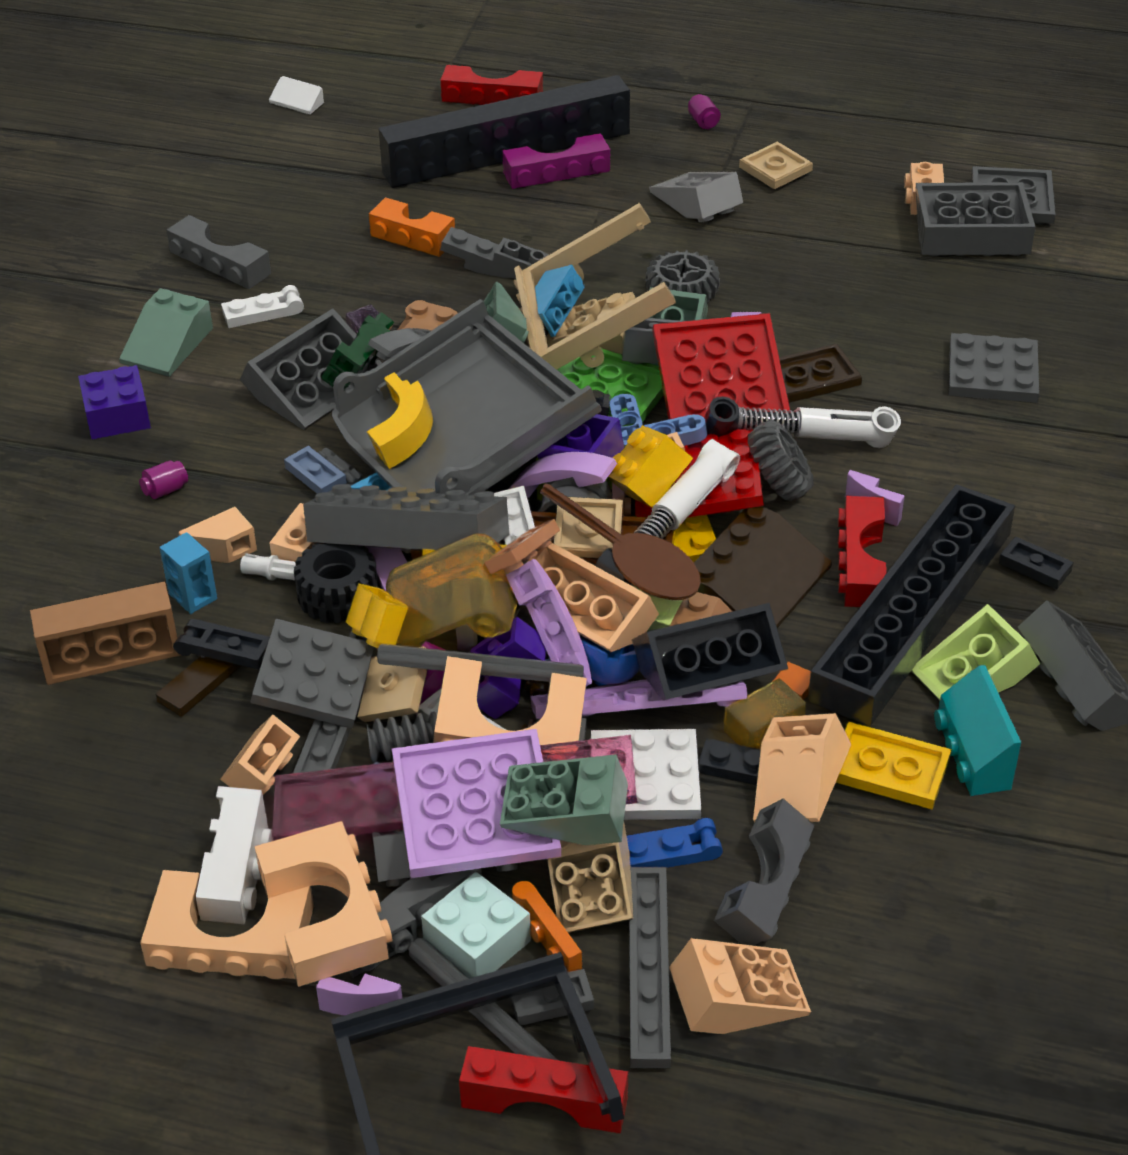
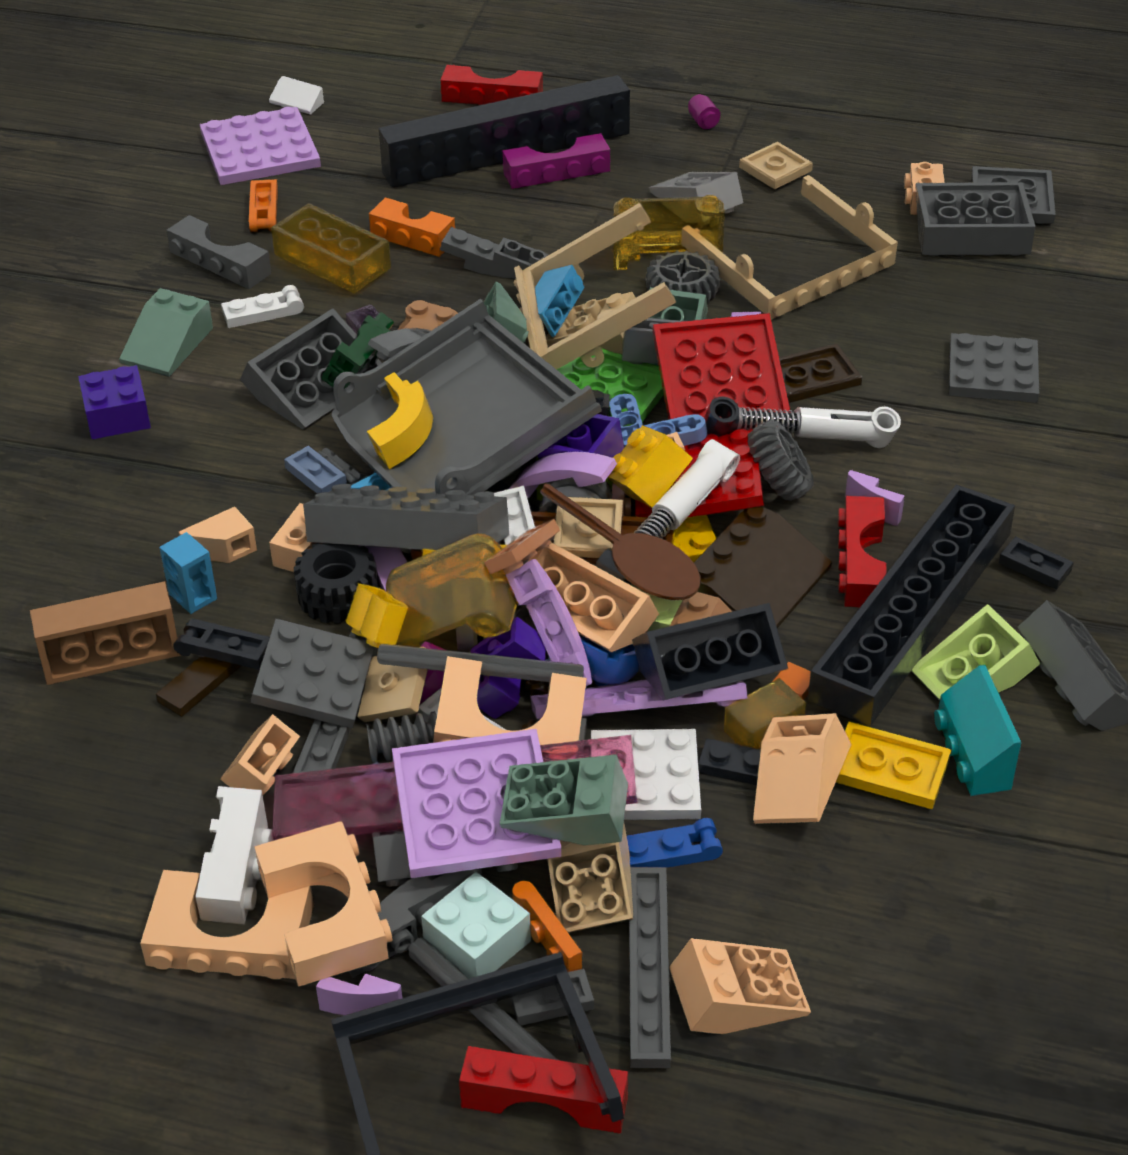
magenta brick [139,460,188,499] -> none
white axle [240,553,296,580] -> none
dark grey arch [714,798,815,946] -> none
none -> lavender plate [200,107,321,185]
none -> orange plate [249,179,278,232]
none -> clear yellow brick [271,203,391,294]
none -> clear yellow windscreen [612,195,725,270]
none -> tan piece [681,175,898,320]

